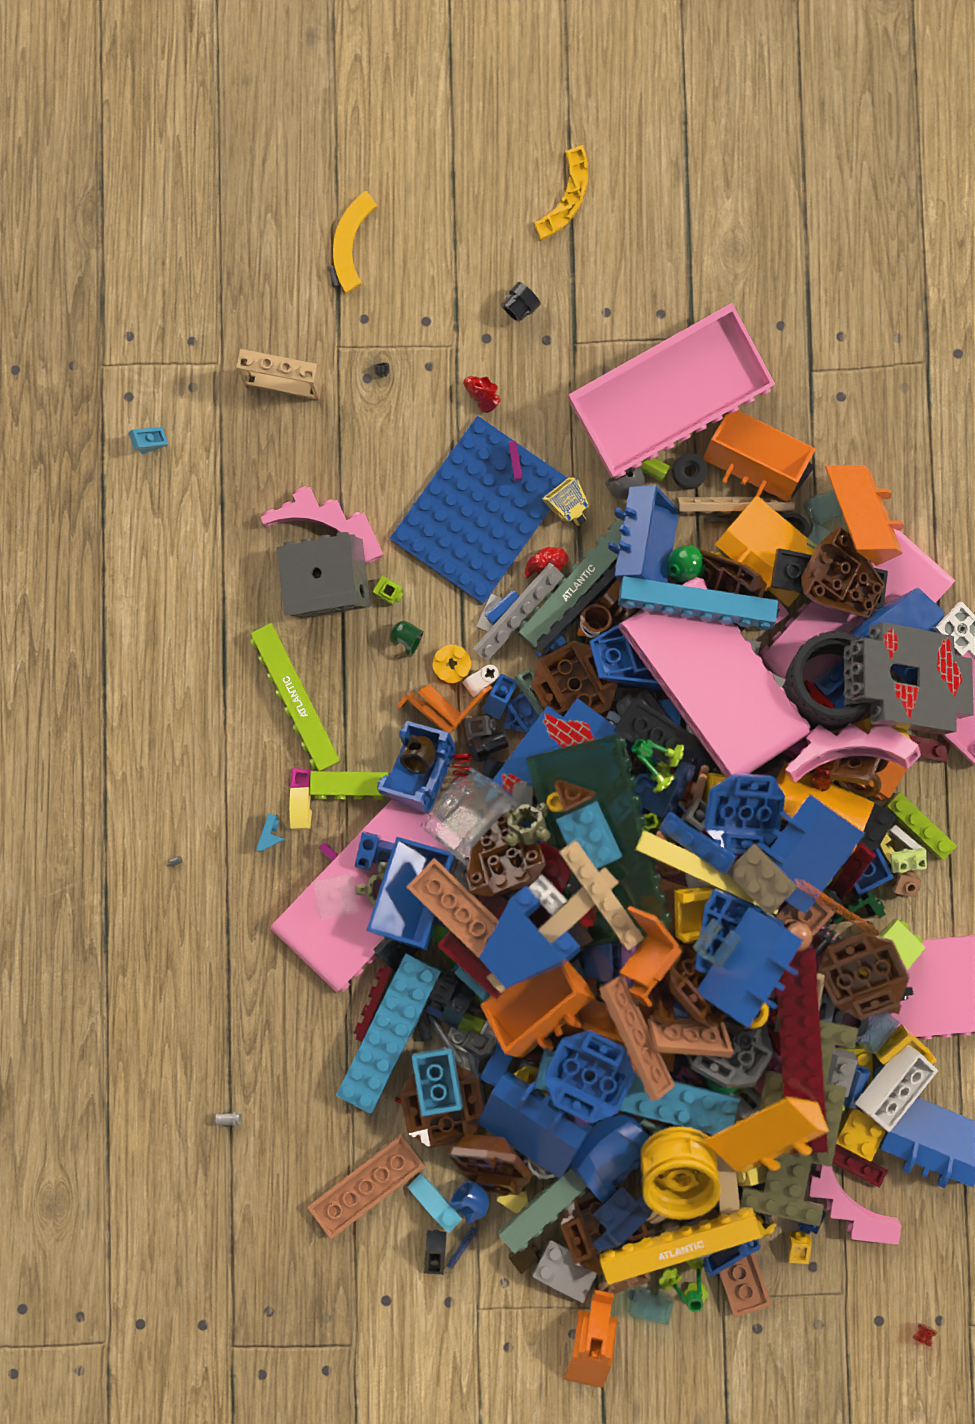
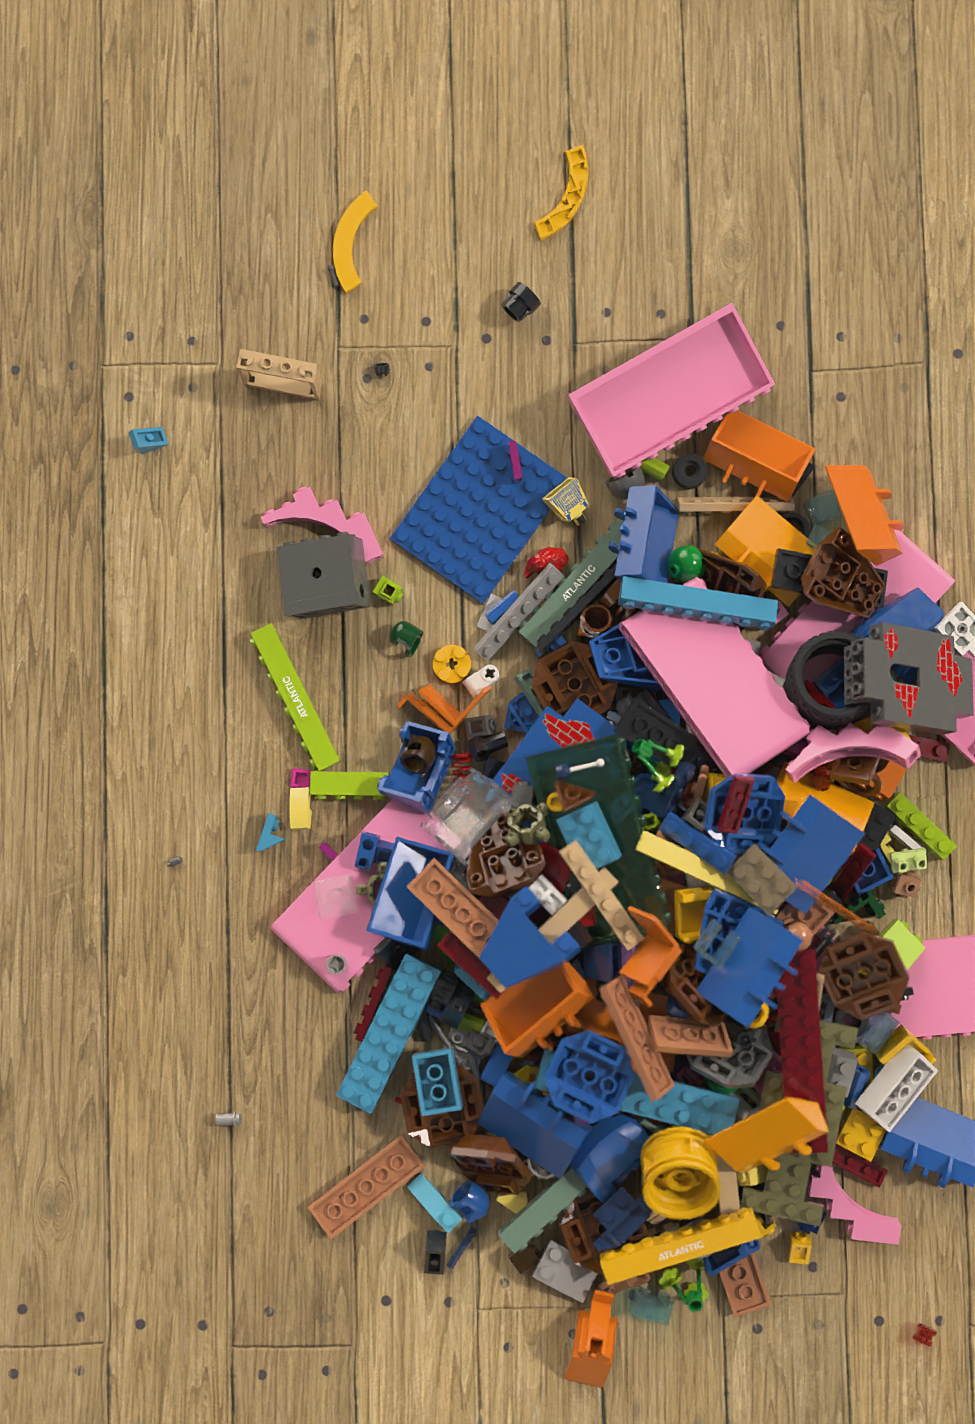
red hair [463,376,501,413] -> none
blue slope [482,674,517,719] -> none
reddish brown plate [653,976,674,1027] -> none
dark grey piece [704,516,736,523] -> none
none -> light grey wheel [326,954,347,975]
none -> hinge [555,759,604,781]
none -> dark red tile [717,775,755,834]

